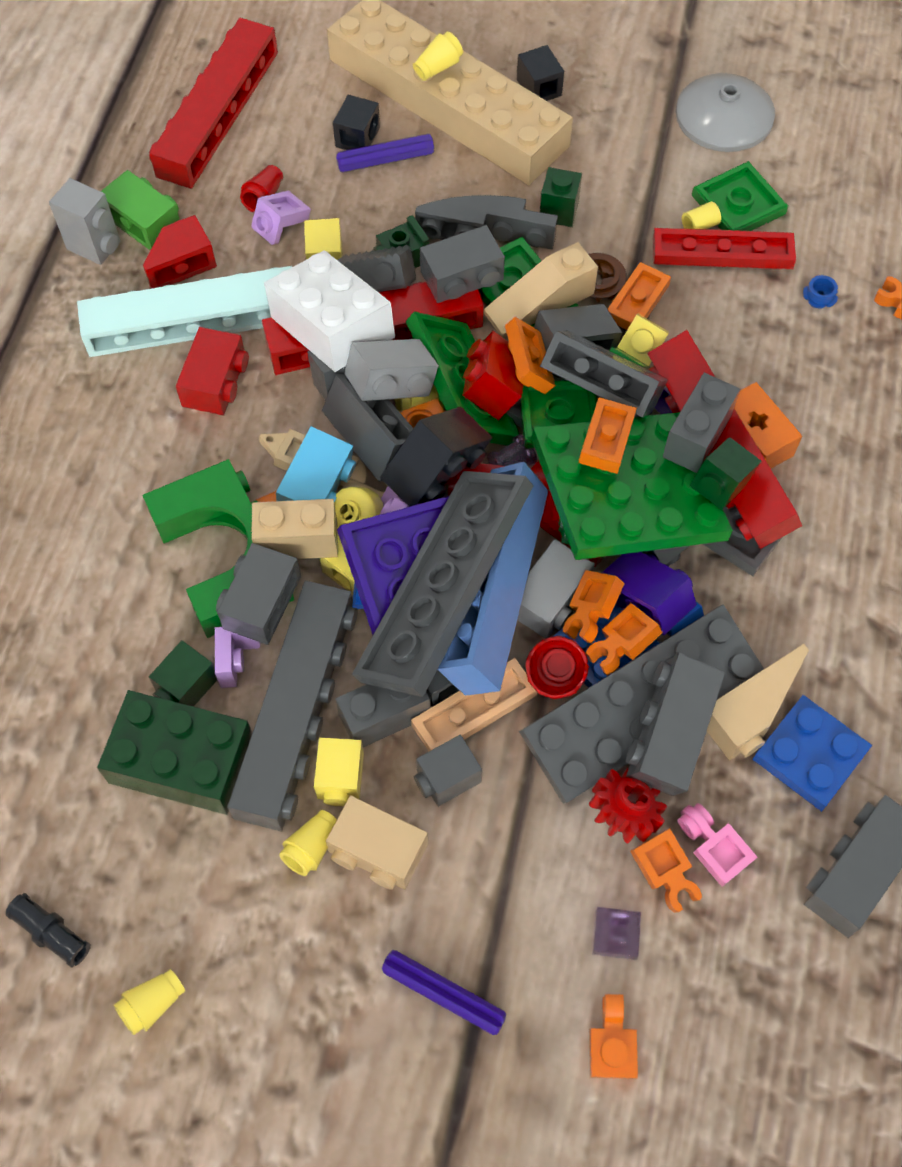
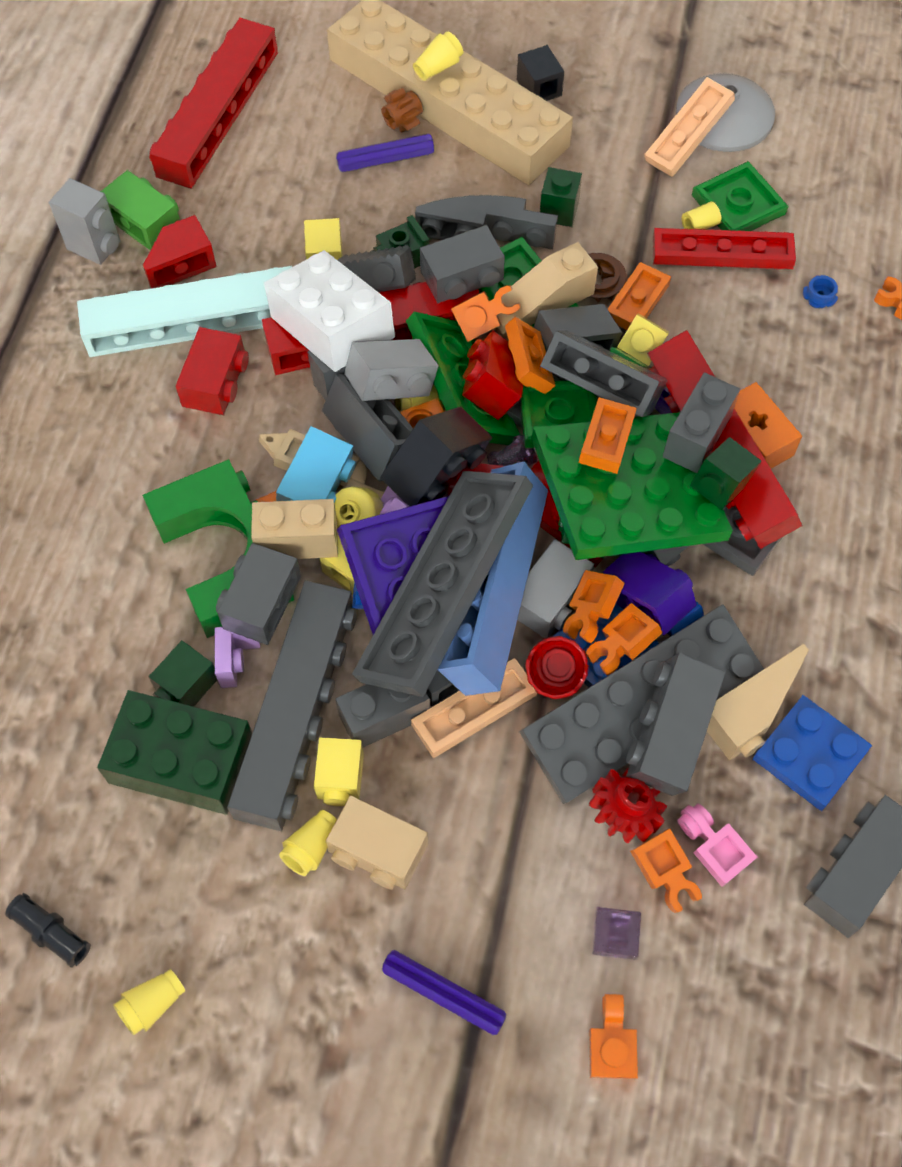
red cone [240,165,283,213] -> none
lavender bracket [252,191,311,245] -> none
black brick [333,95,380,150] -> none
dark grey brick [414,734,482,807] -> none
none -> dark orange gear [381,87,423,133]
none -> orange plate [451,285,521,342]
none -> light nougat plate [644,77,735,177]

